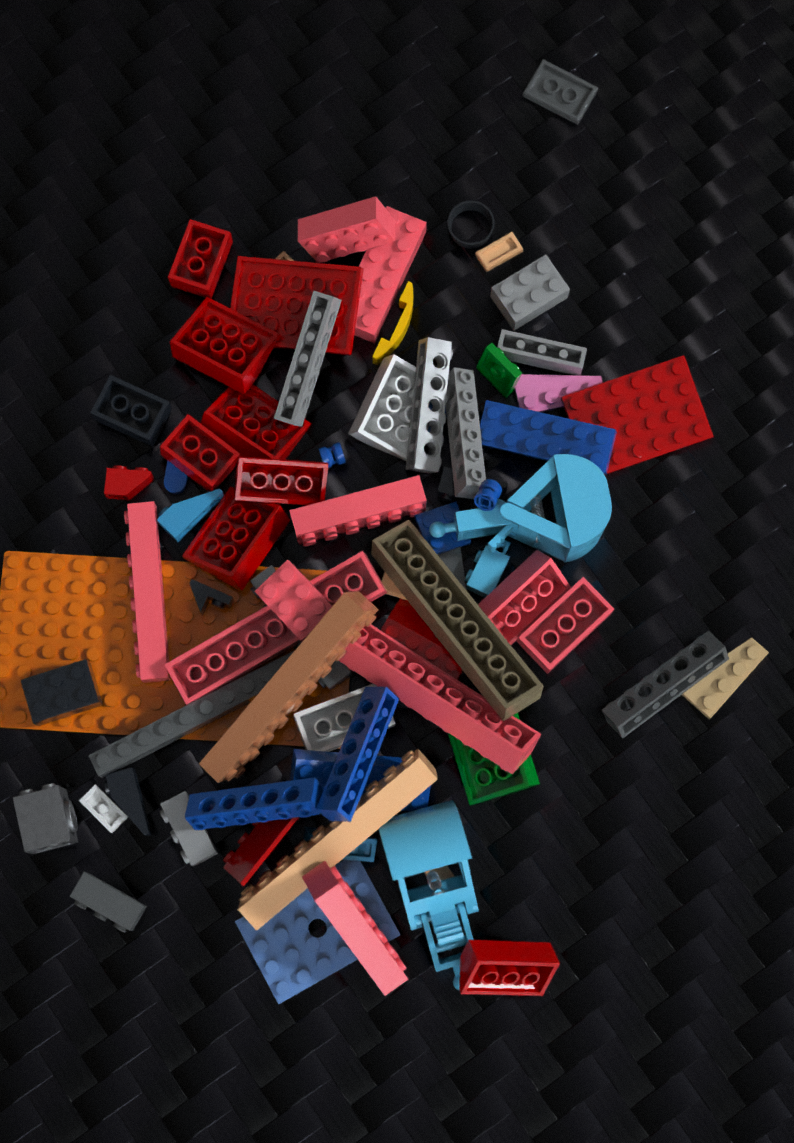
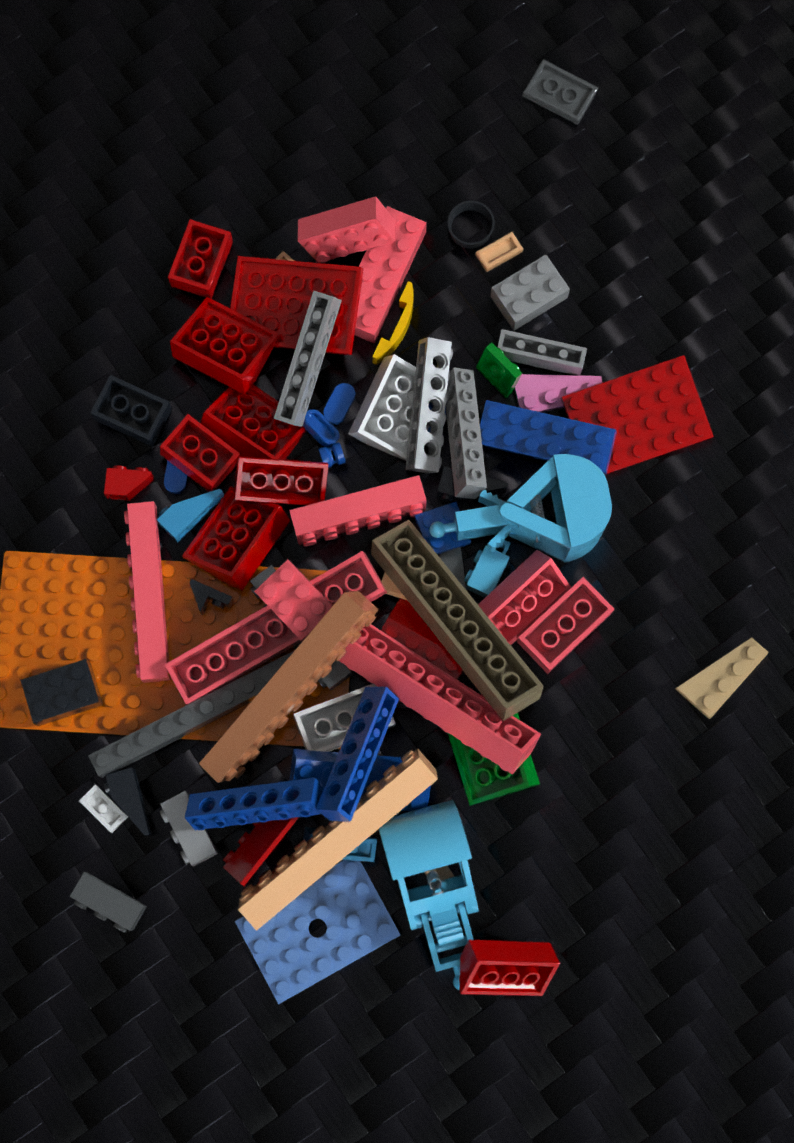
flat silver brick [13,783,78,854] -> none
coral brick [302,861,408,996] -> none
blue wheel [474,479,502,511] -> none
dark grey brick [602,631,729,739] -> none
none -> blue tile [303,410,339,447]
none -> blue tile [324,383,355,425]

